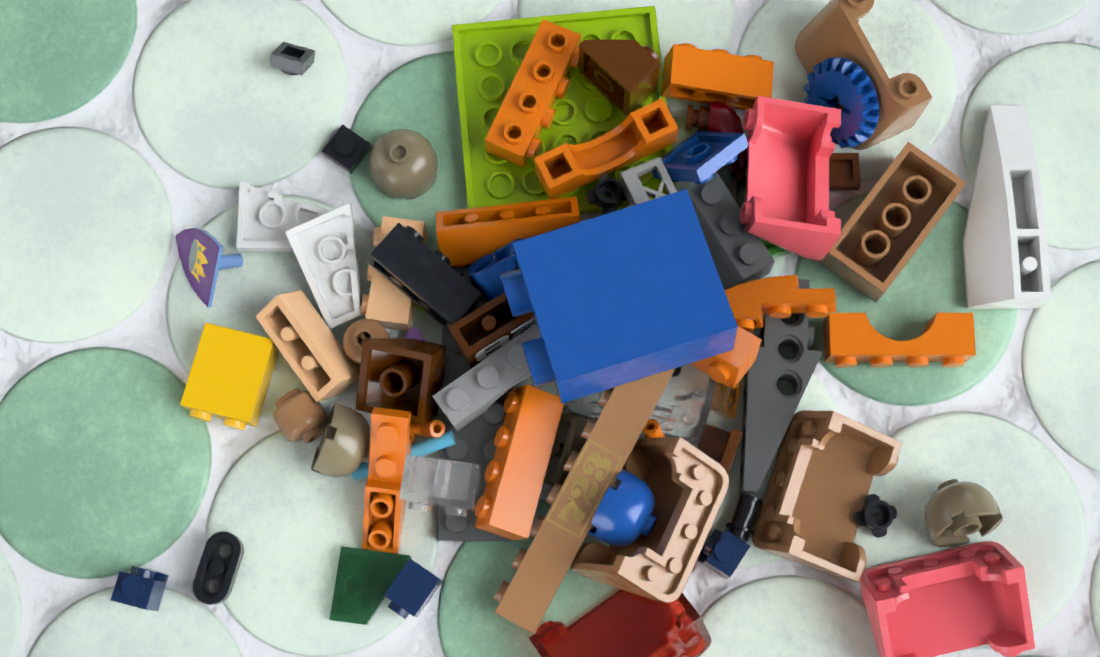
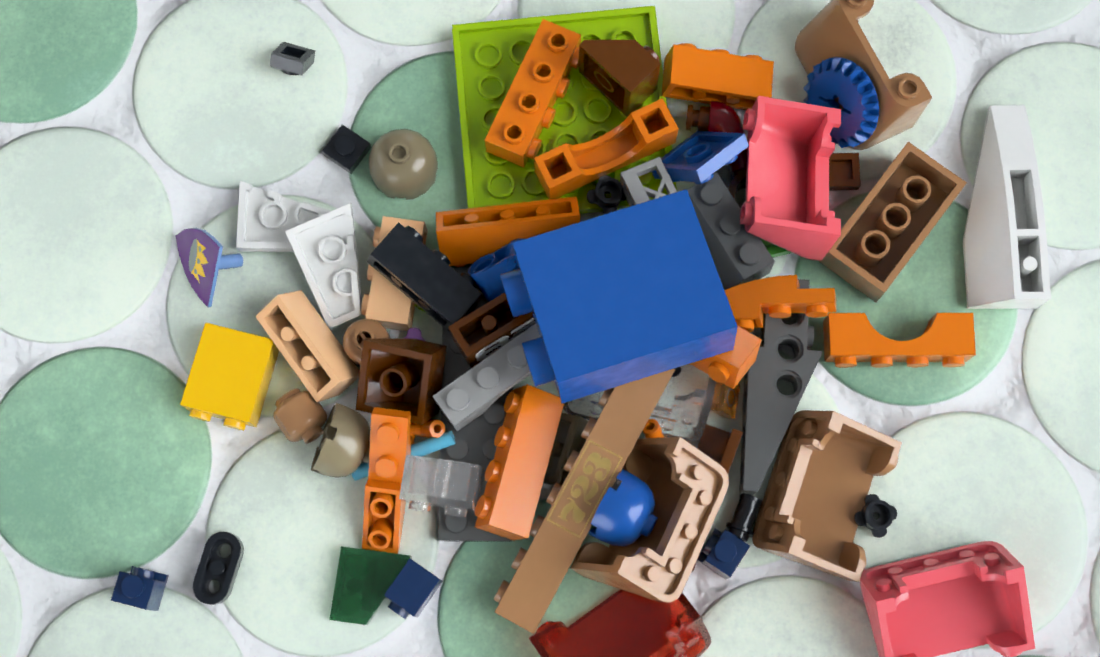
dark tan cylinder [924,479,1003,547] -> none

